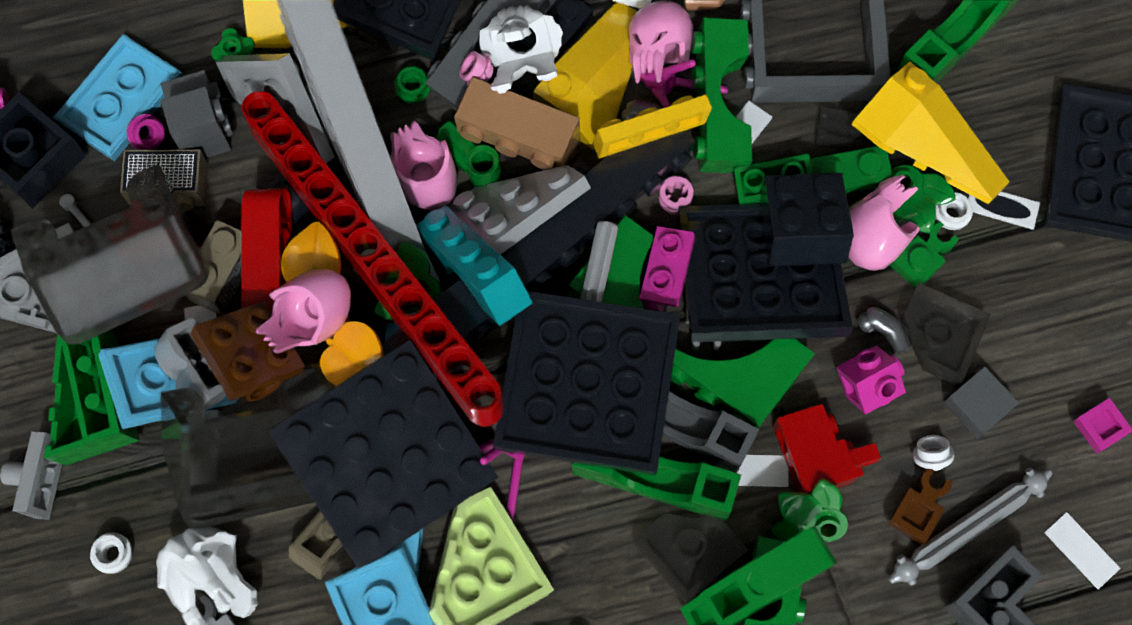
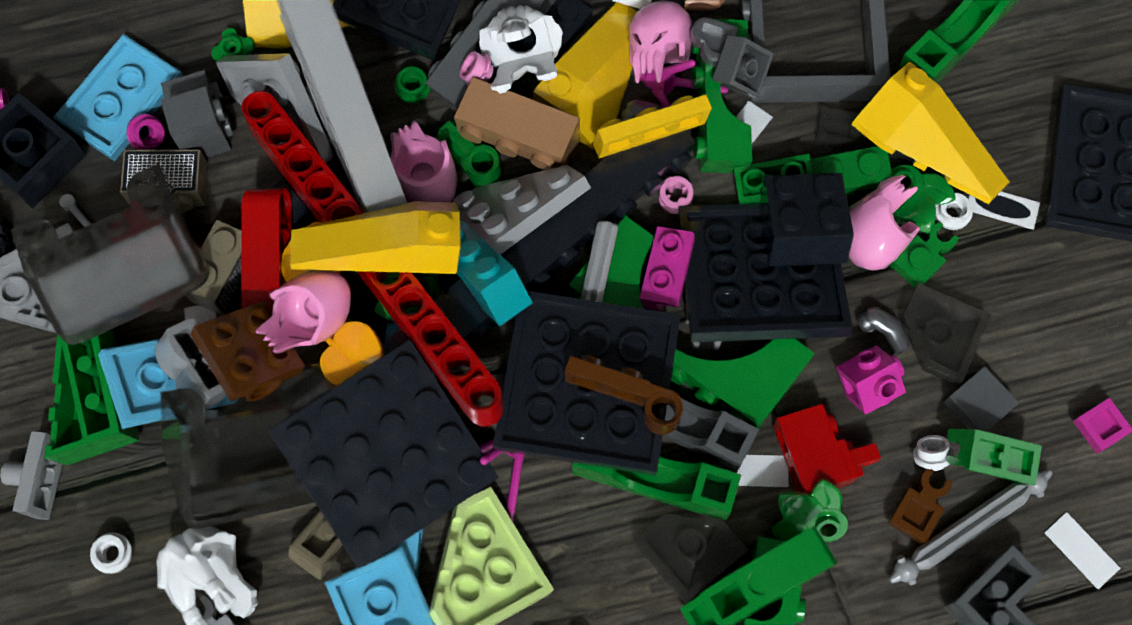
none -> yellow wedge [290,201,460,274]
none -> reddish brown plate [565,355,683,435]
none -> flat silver tile [690,17,738,67]
none -> dark grey piece [712,35,774,98]
none -> green hinge [946,429,1042,485]

